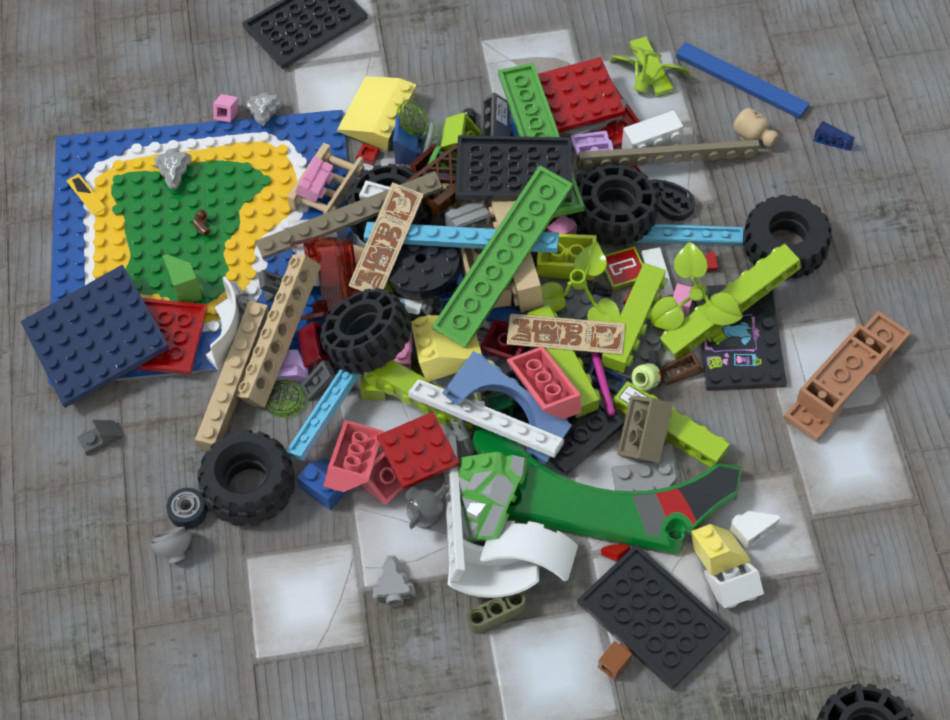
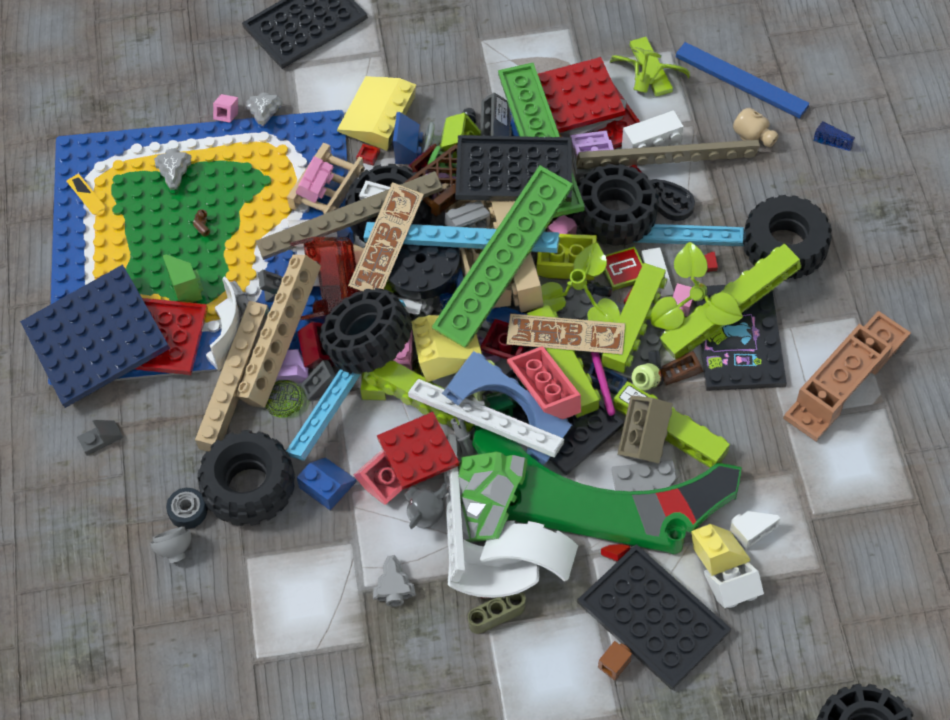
coral slope [323,420,384,492] -> none
clear neon green tile [397,99,429,135] -> none

